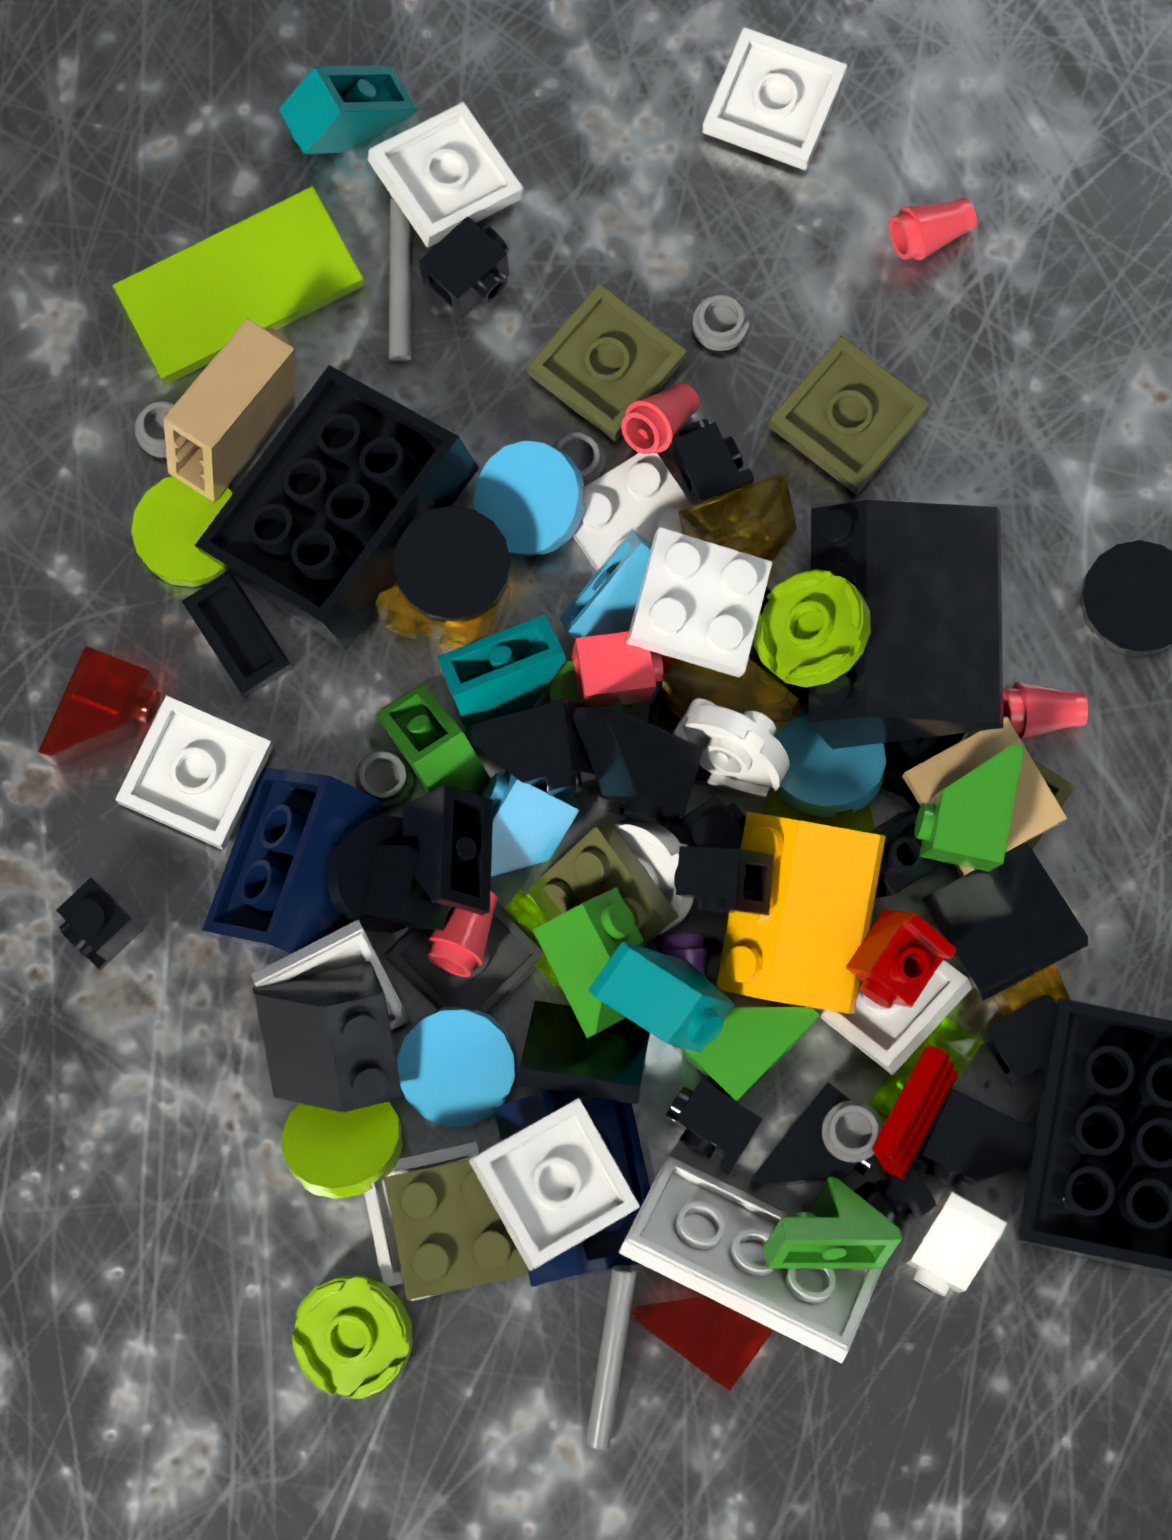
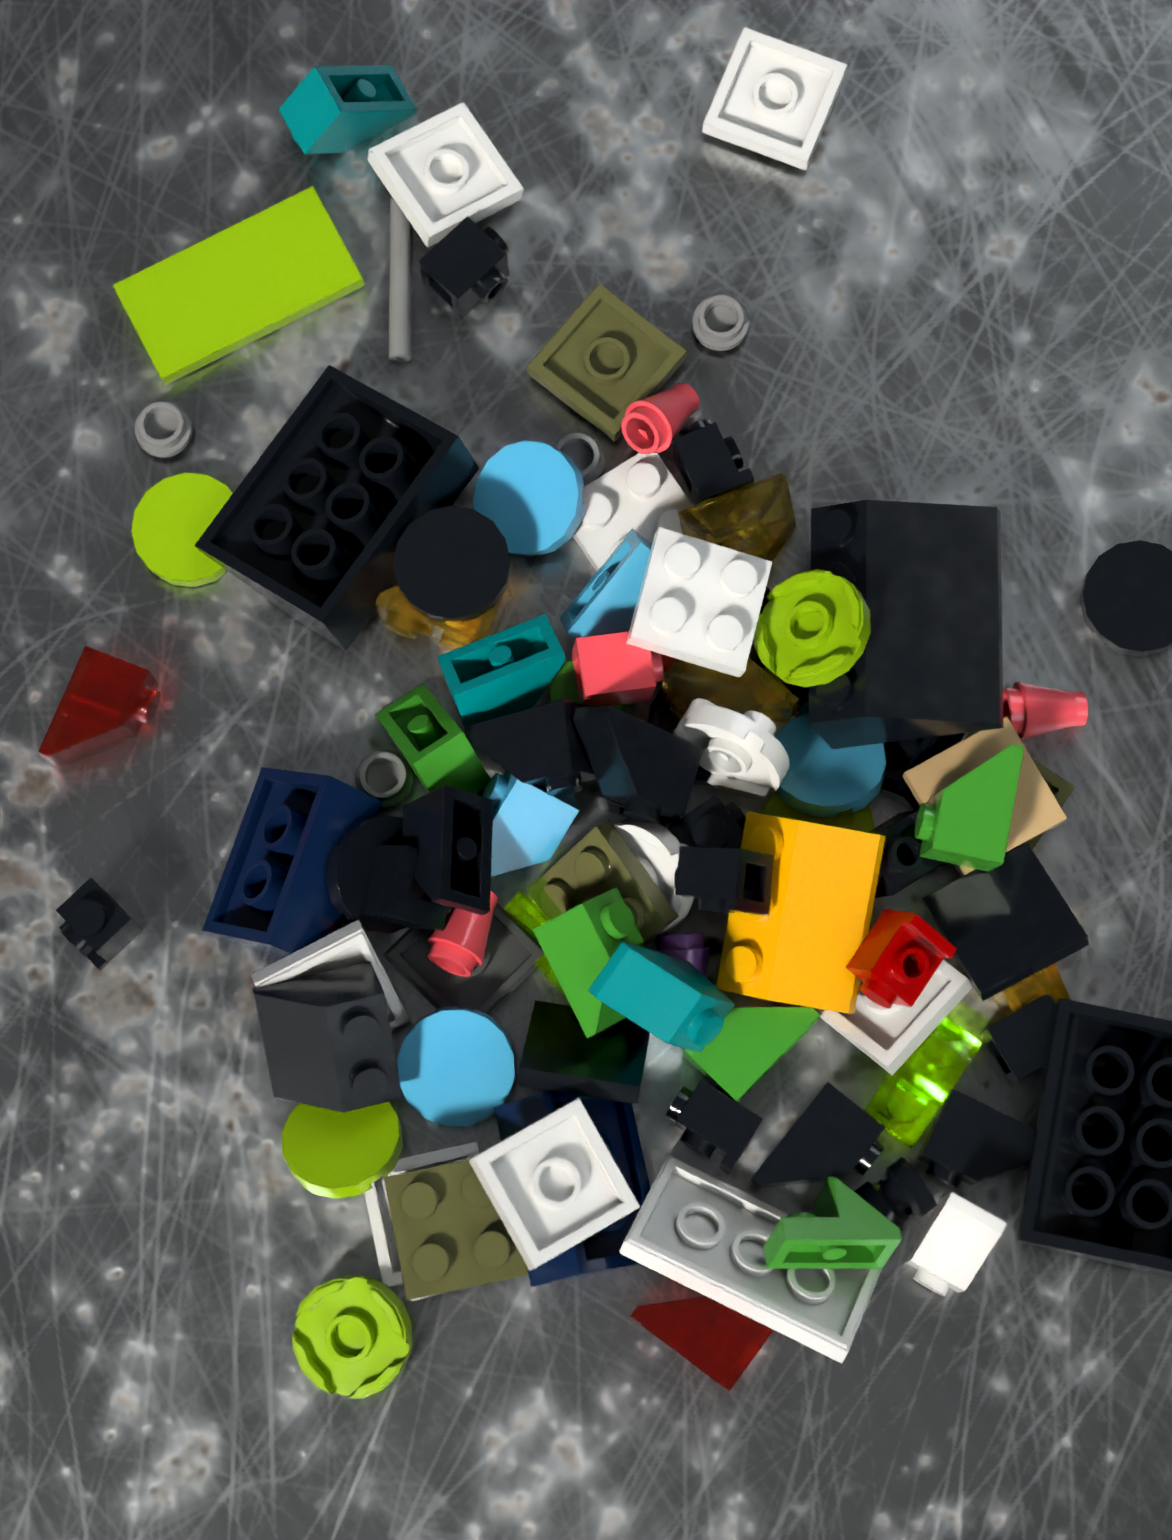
white plate [115,695,274,850] -> none
tan brick [163,319,295,503] -> none
black tile [182,572,293,699] -> none
light grey piece [586,1265,637,1450] -> none
olive plate [768,336,930,495] -> none
light grey plate [822,1101,883,1163] -> none
red tile [872,1045,959,1180] -> none
coral cone [889,197,977,261] -> none

